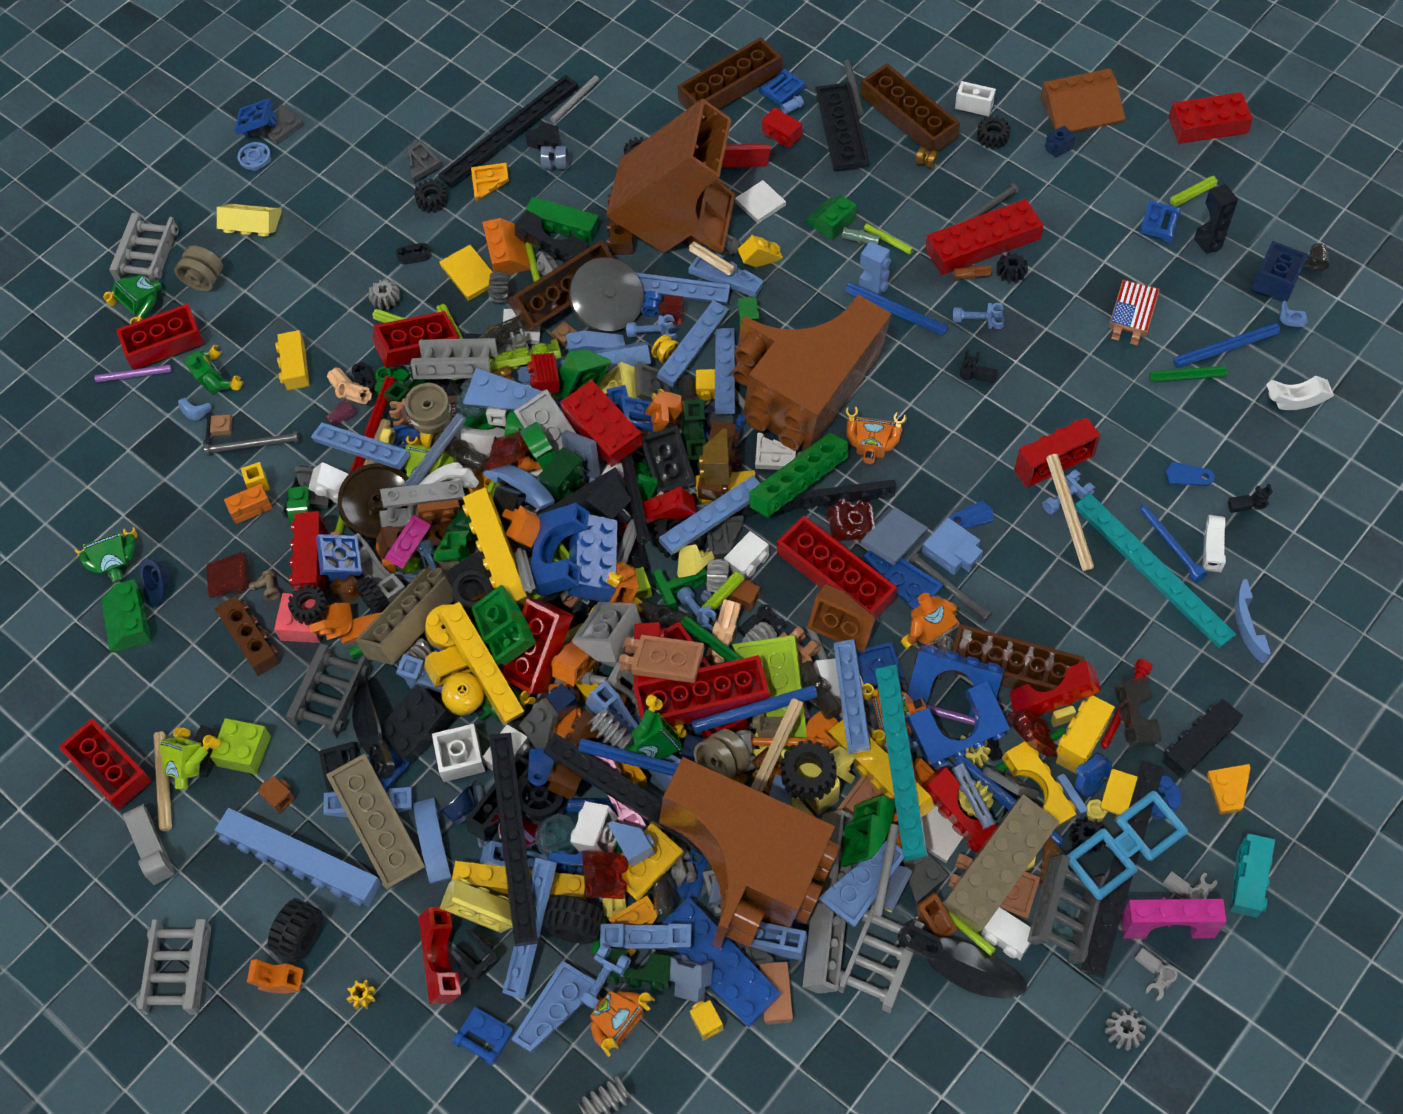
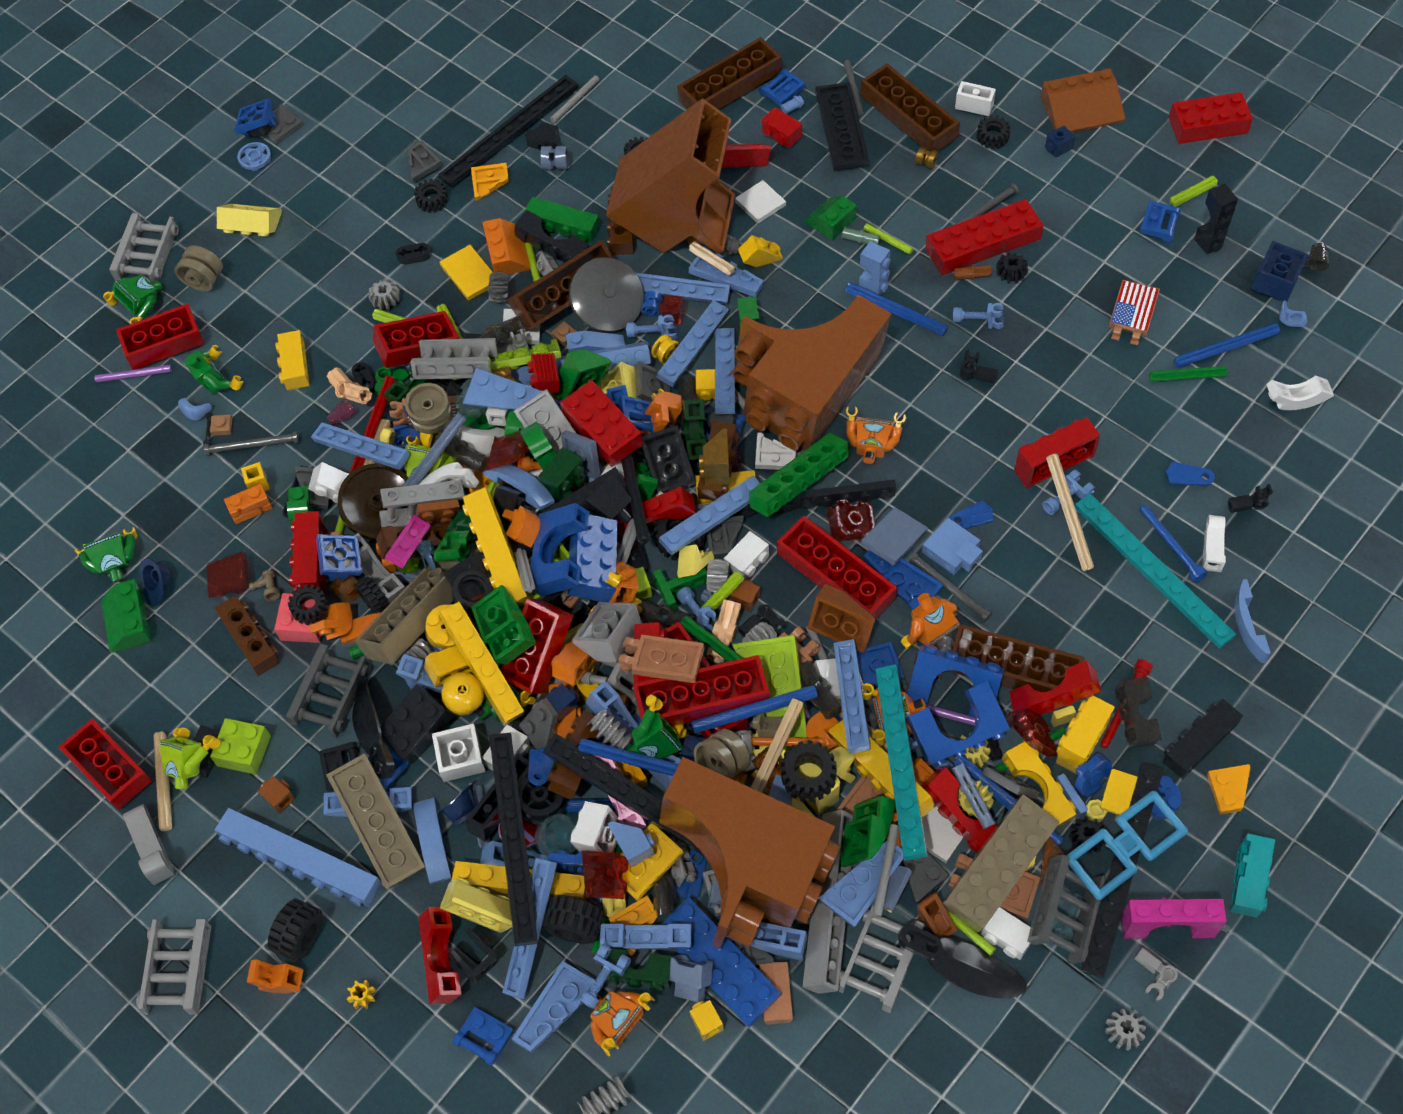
light grey bar [1163,871,1217,899] -> none

